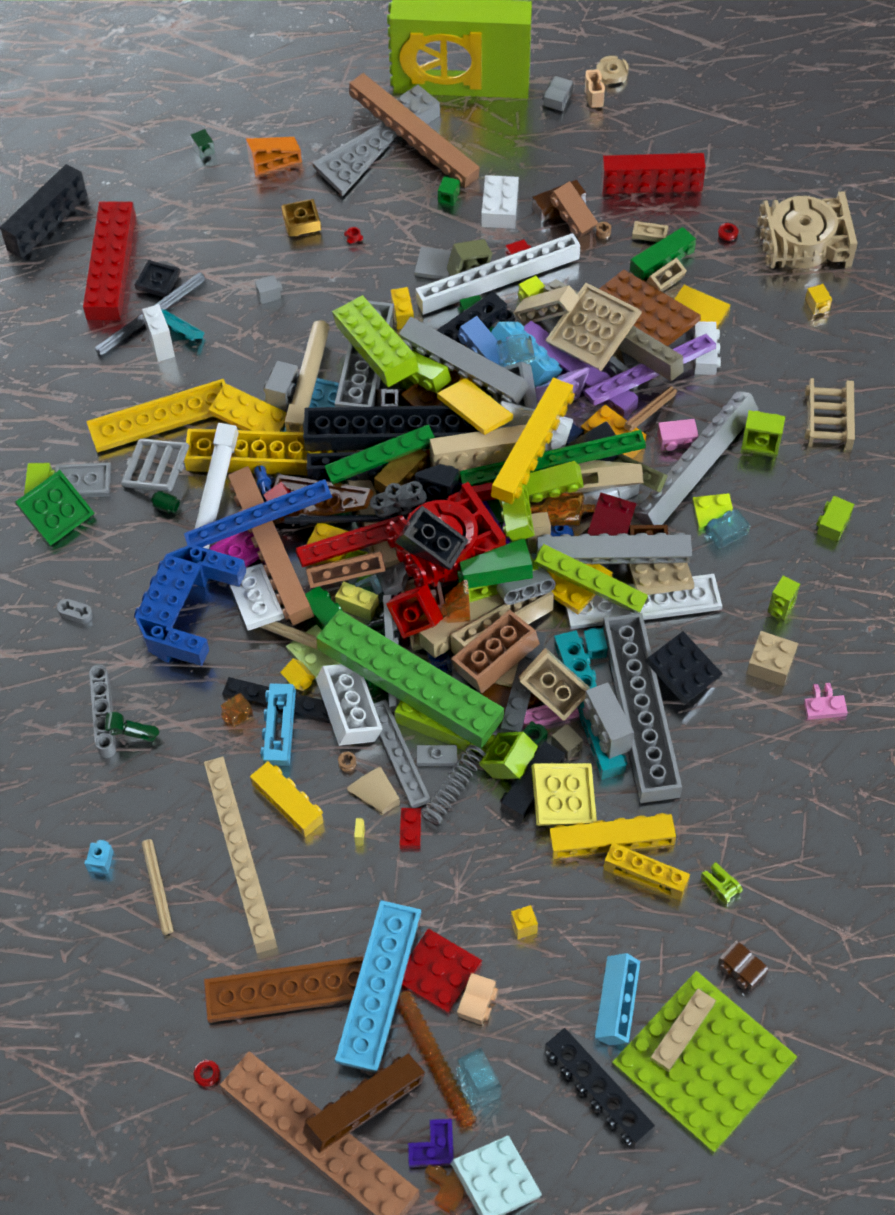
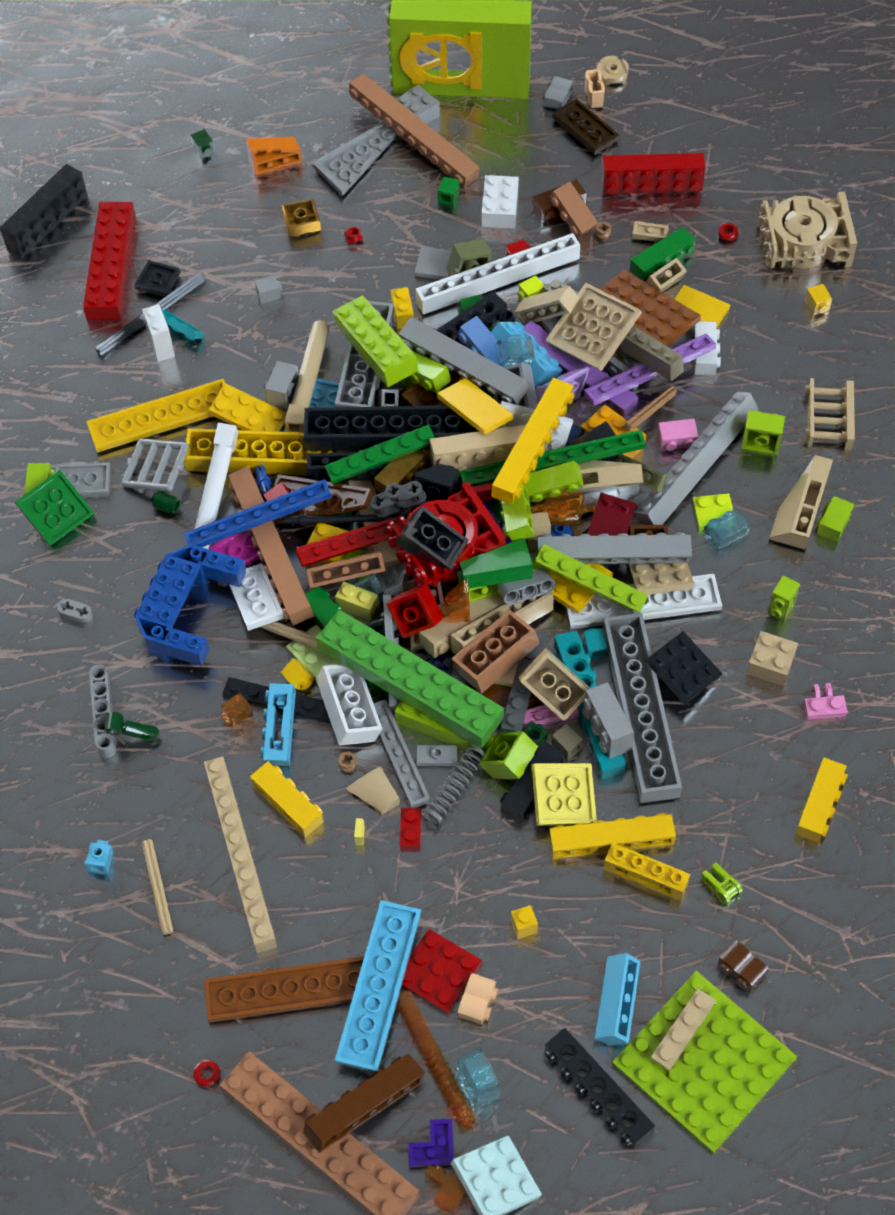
none -> dark brown plate [552,99,620,155]
none -> tan wedge [769,455,833,550]
none -> yellow brick [795,757,848,843]

